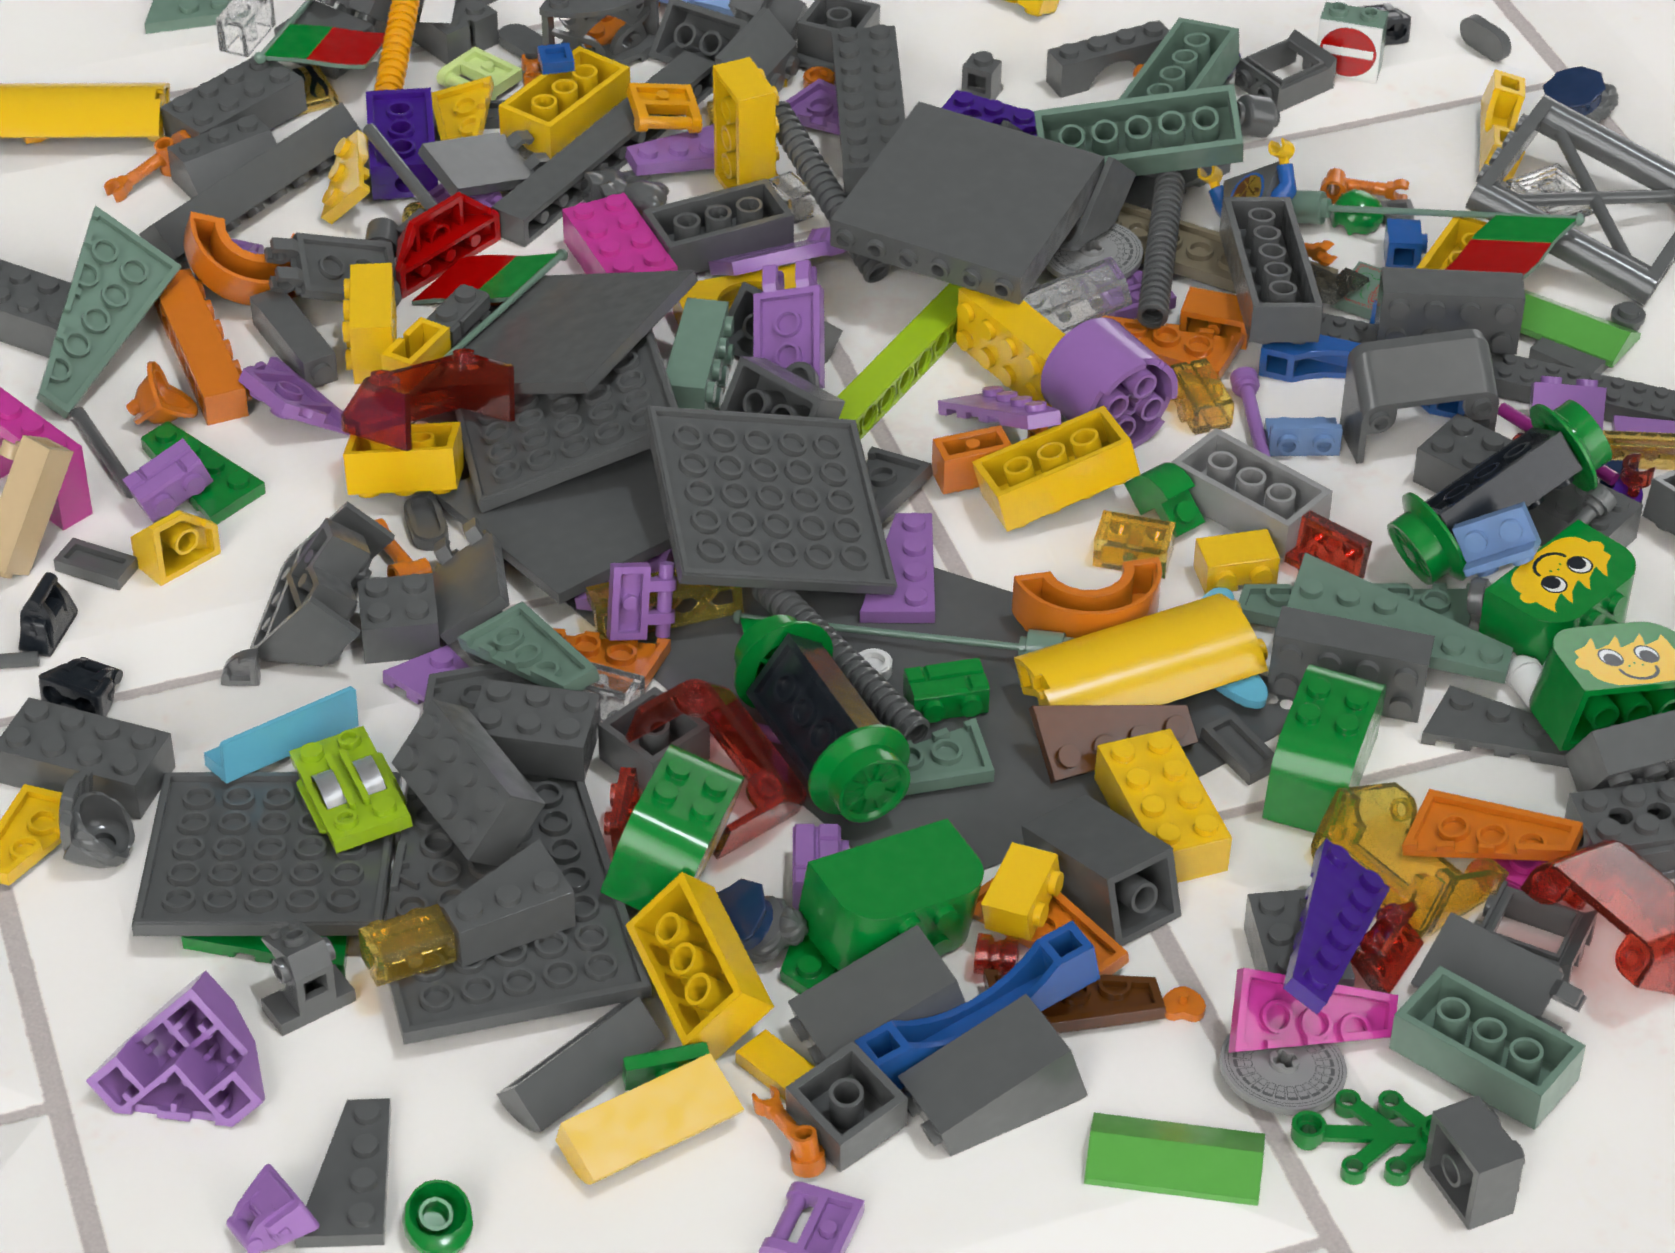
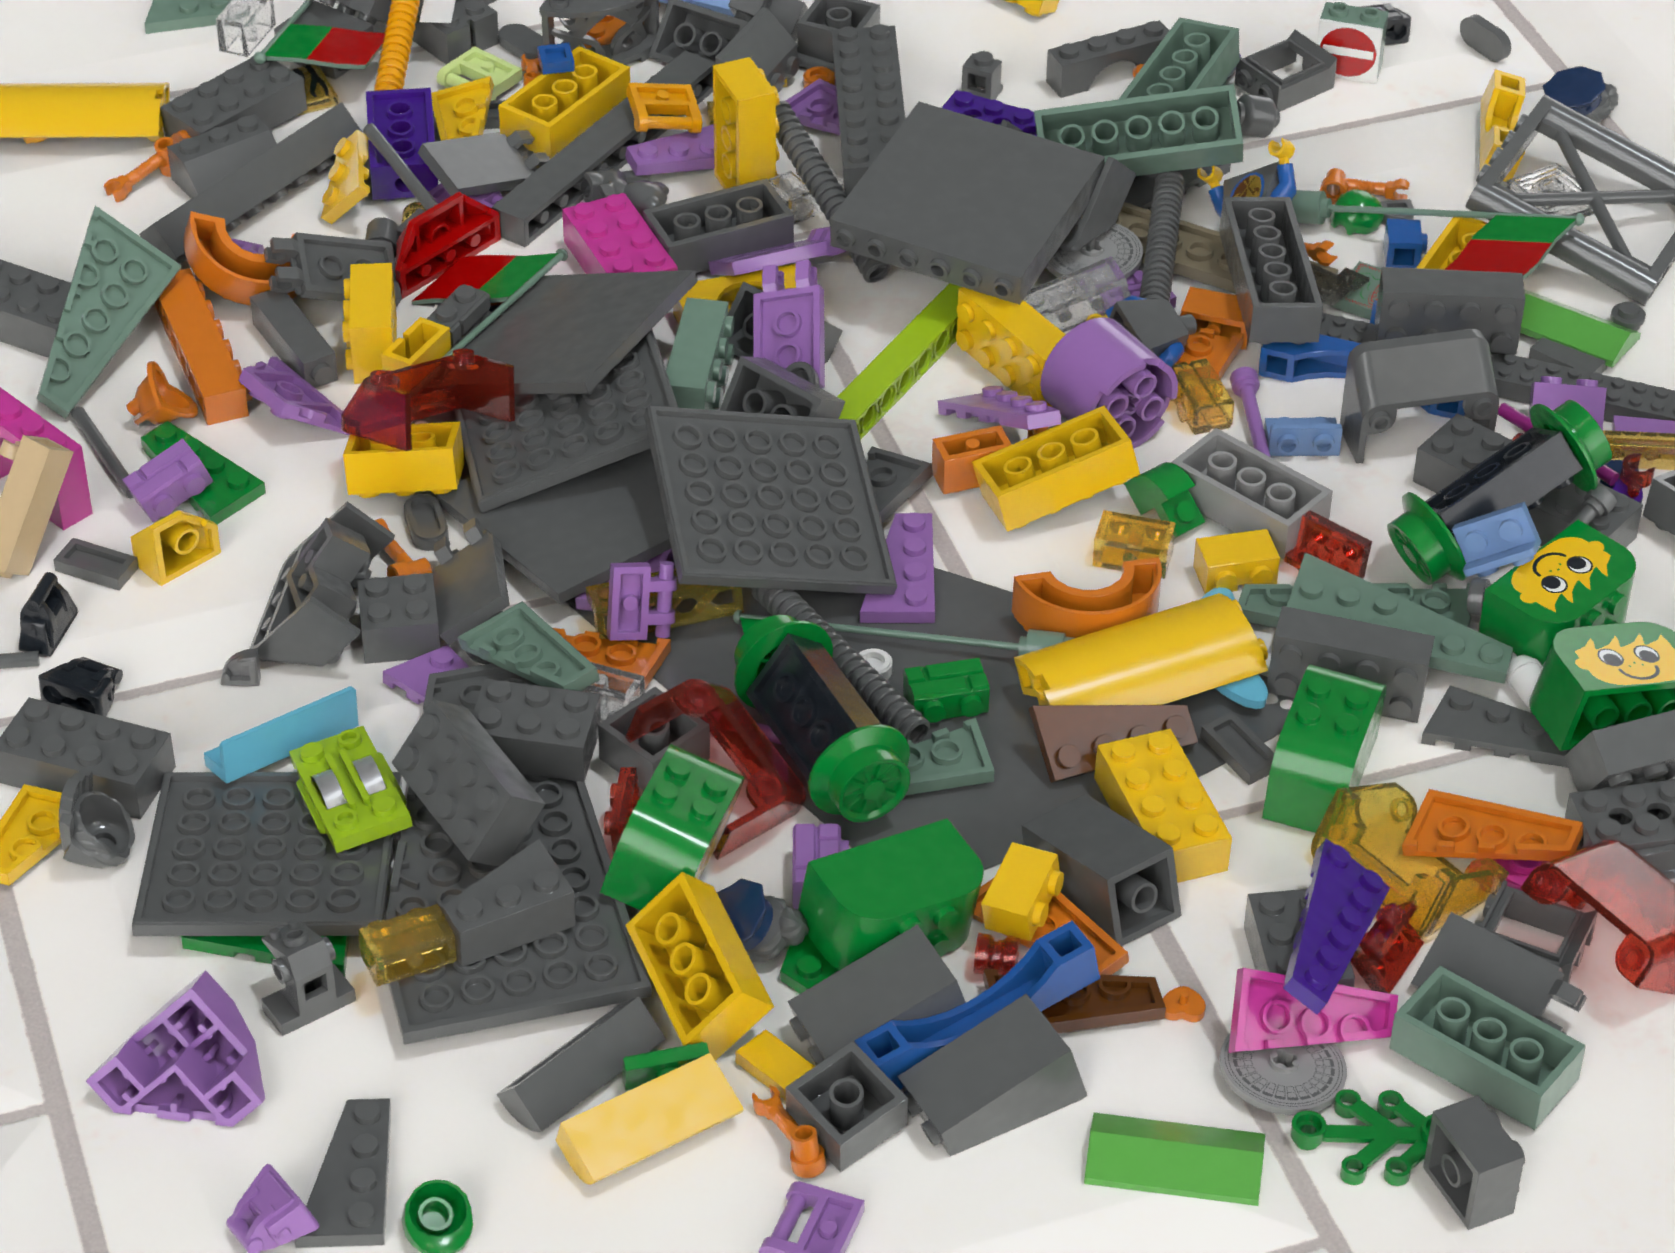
none -> dark grey torso [1086,295,1197,368]

